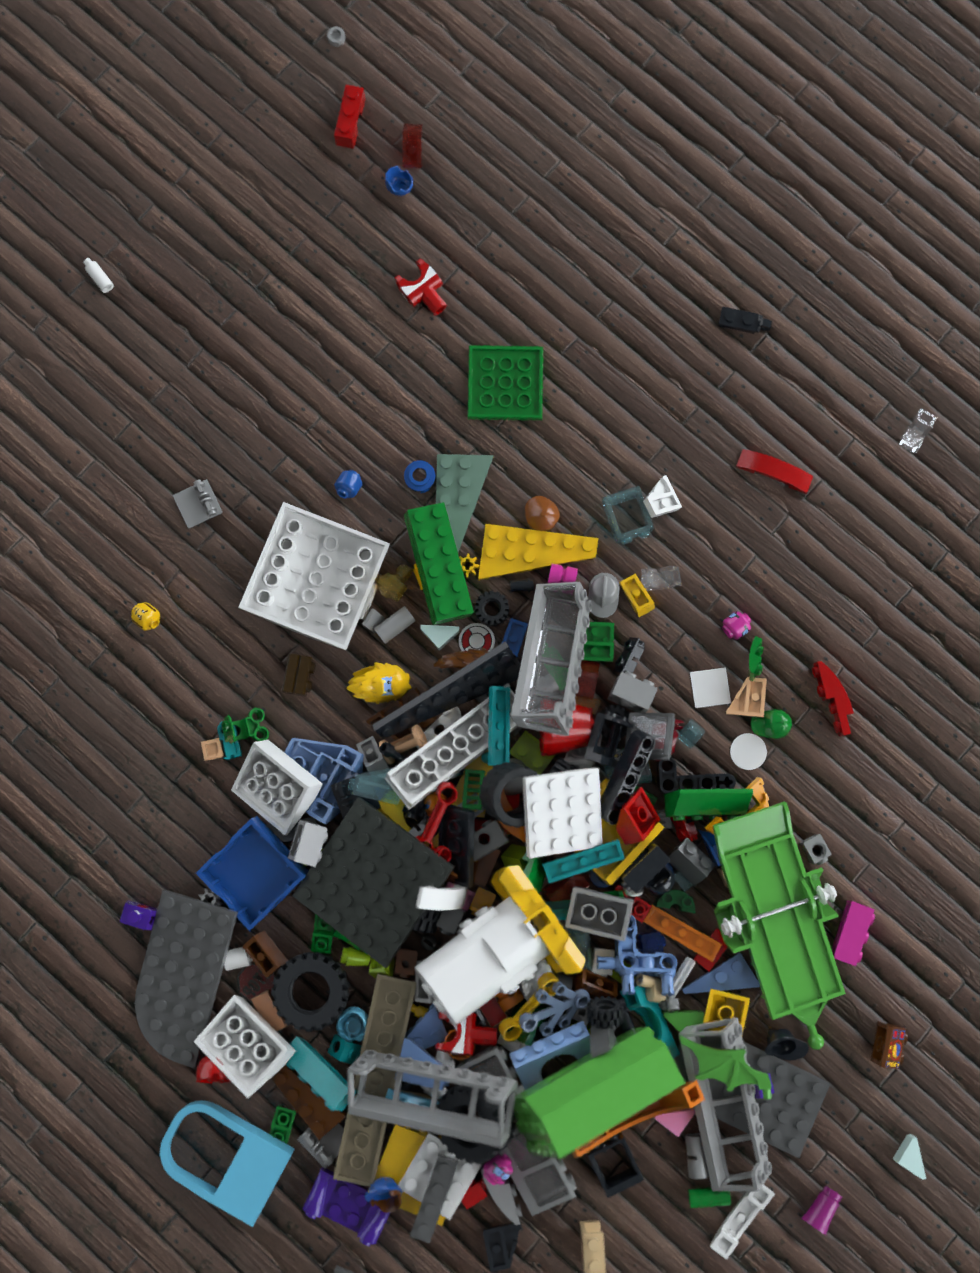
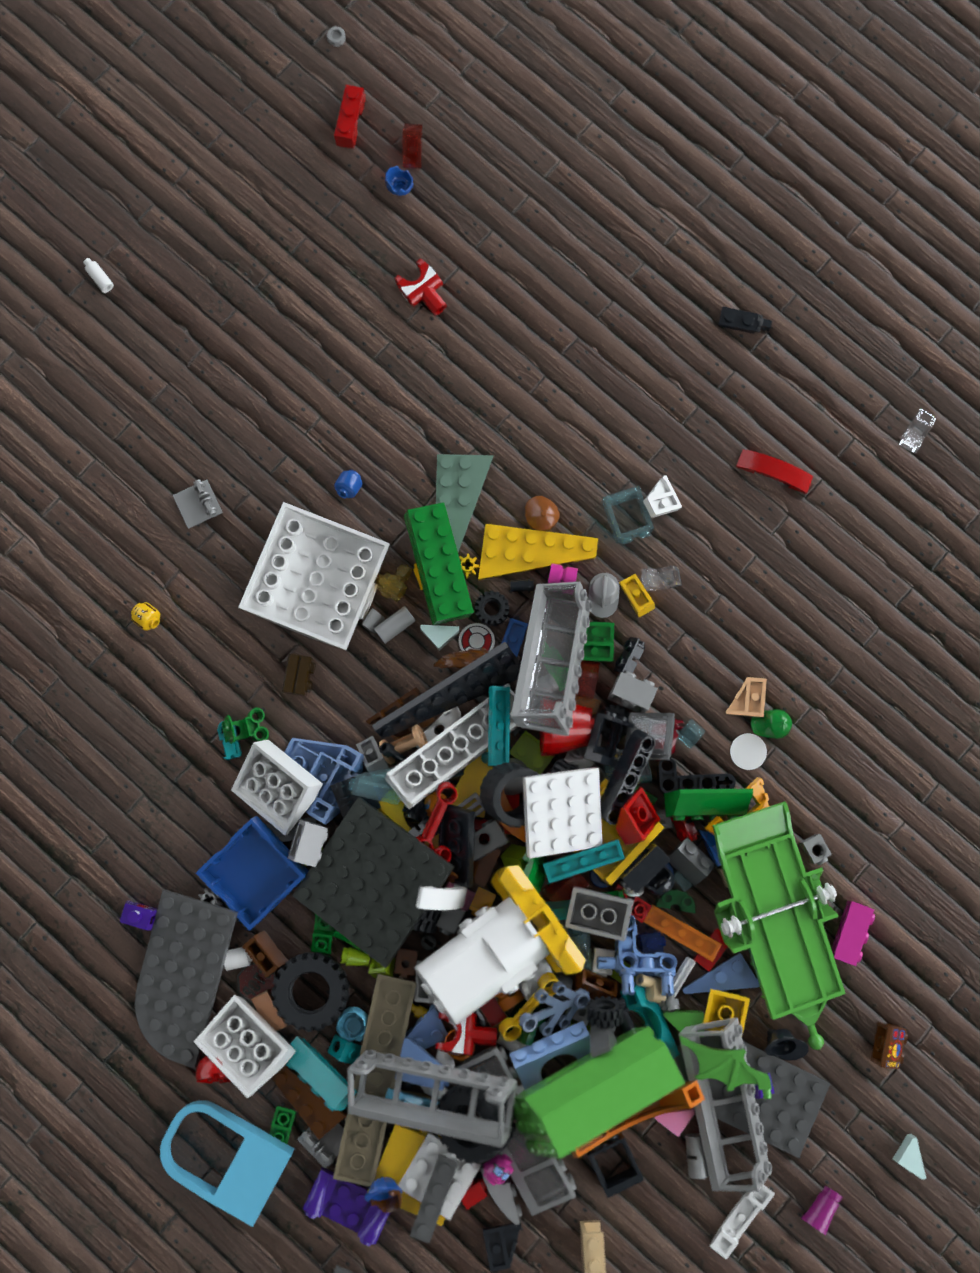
light nougat tile [201,738,225,761] -> none
yellow head [347,662,411,704] -> none
blue piece [404,460,435,493] -> none
green slope [462,769,485,810] -> none
green tile [468,345,543,421] -> none
green axle [688,1187,731,1208] -> none
white sticker [690,667,731,708] -> none
dark pink head [722,611,752,640] -> none
green slope [748,636,764,681] -> none
red slope [812,661,854,737] -> none

